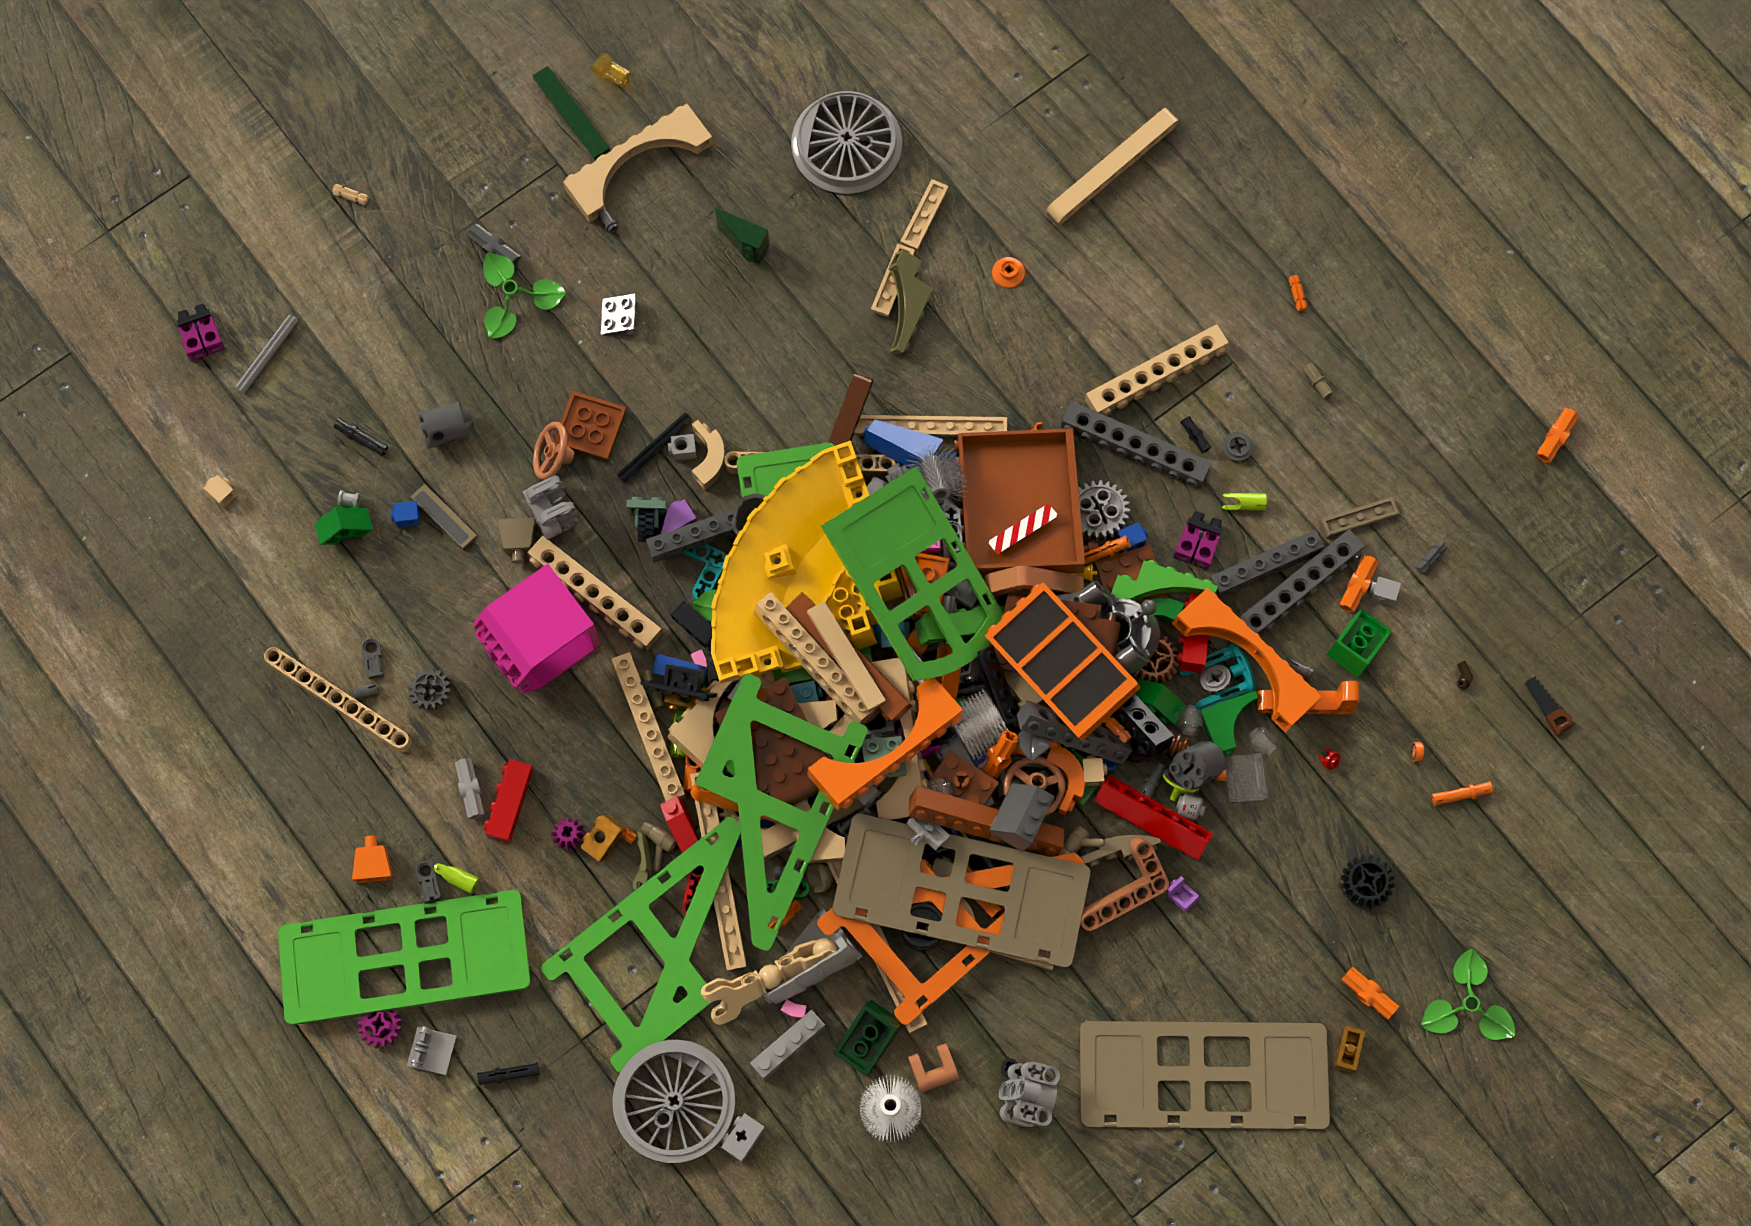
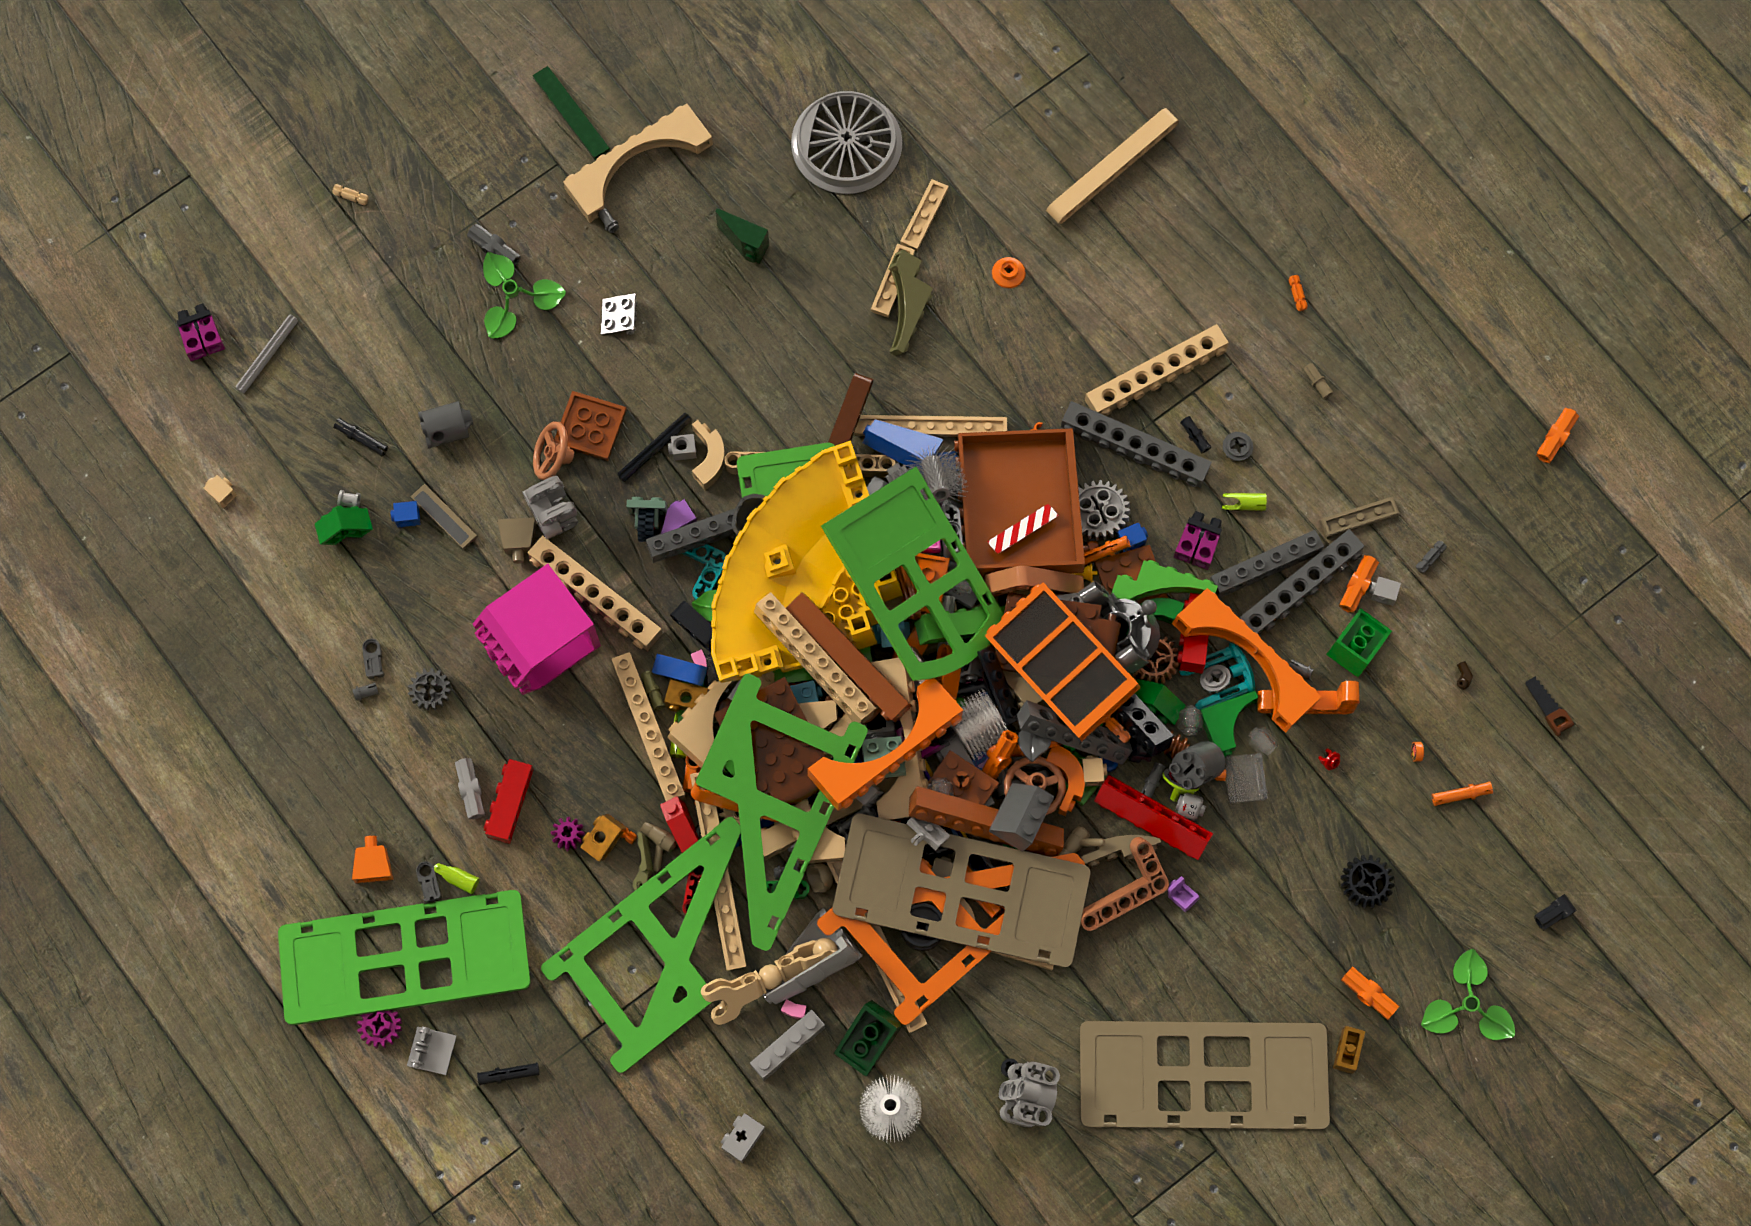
tan beam [264,647,412,753] -> none
clear yellow piece [591,53,630,87] -> none
light grey piece [613,1040,735,1163] -> none
black bracket [640,664,717,701] -> none
orange axle [769,900,802,932] -> none
tan tile [807,602,886,712] -> none
nougat connector [908,1043,959,1093] -> none
none -> black piece [1534,894,1577,931]

